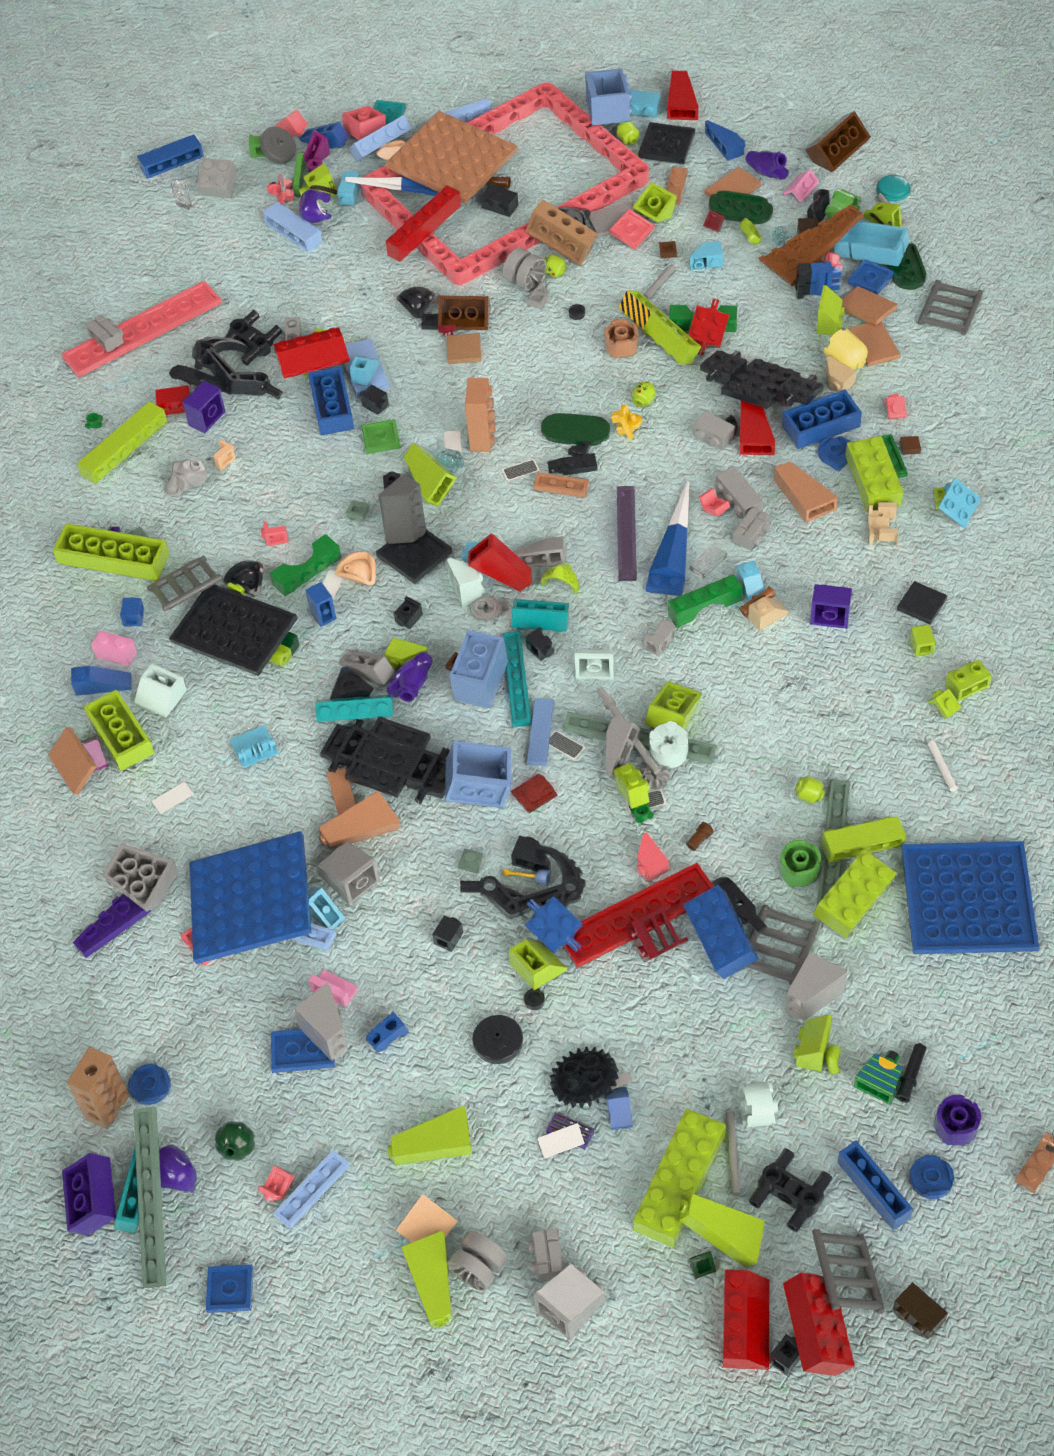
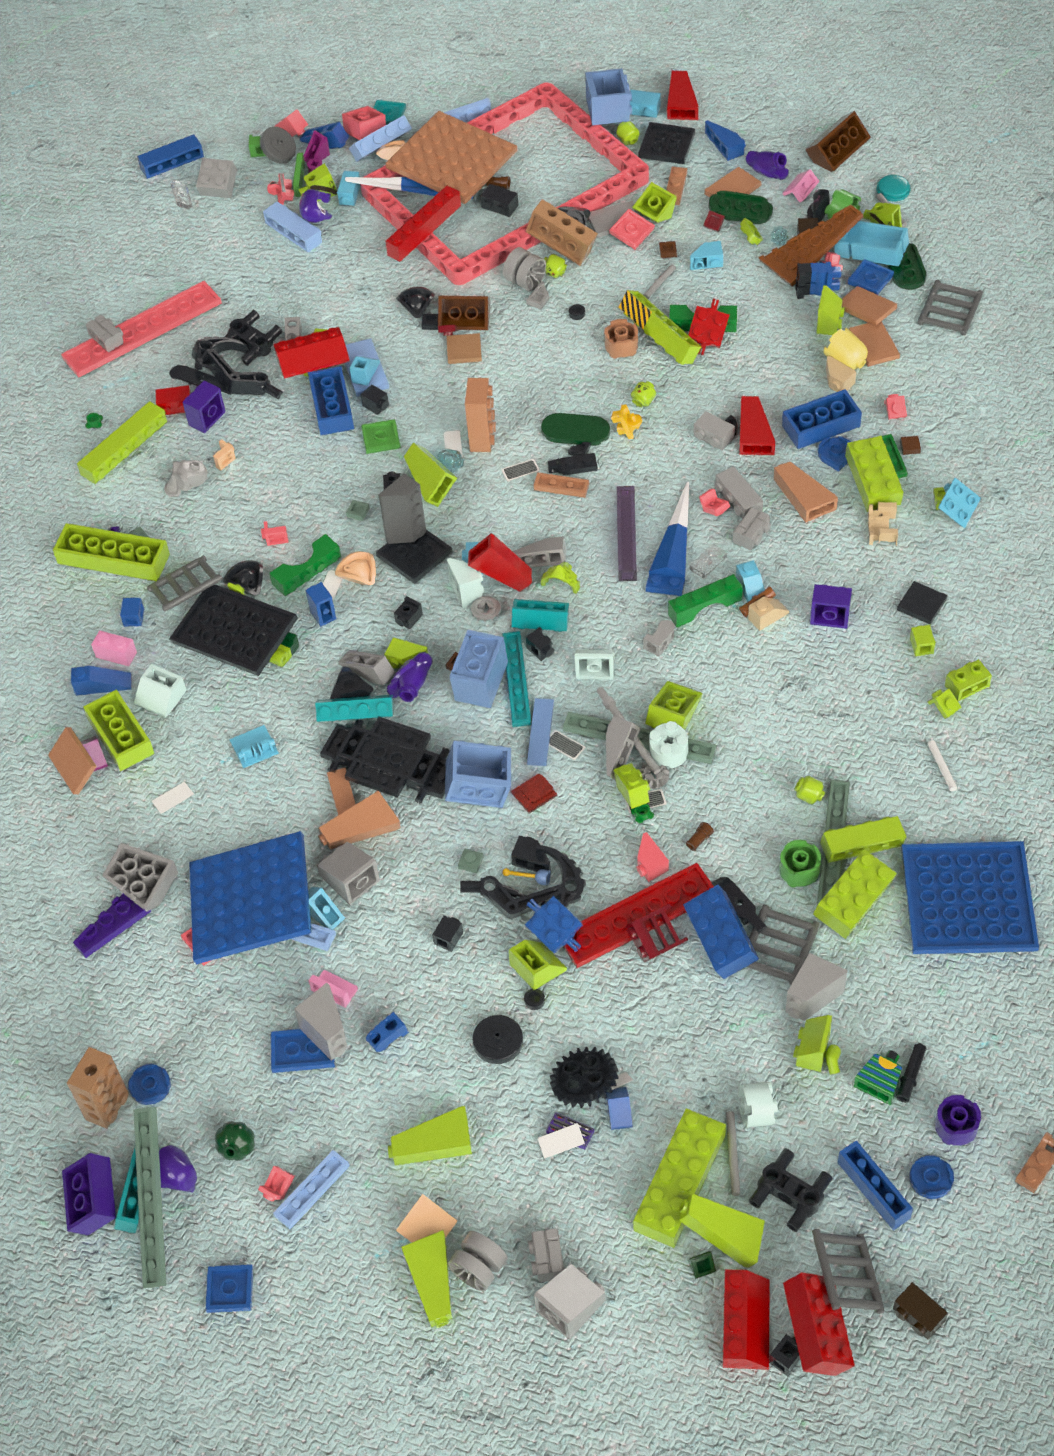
black piece [700,350,824,409] -> none

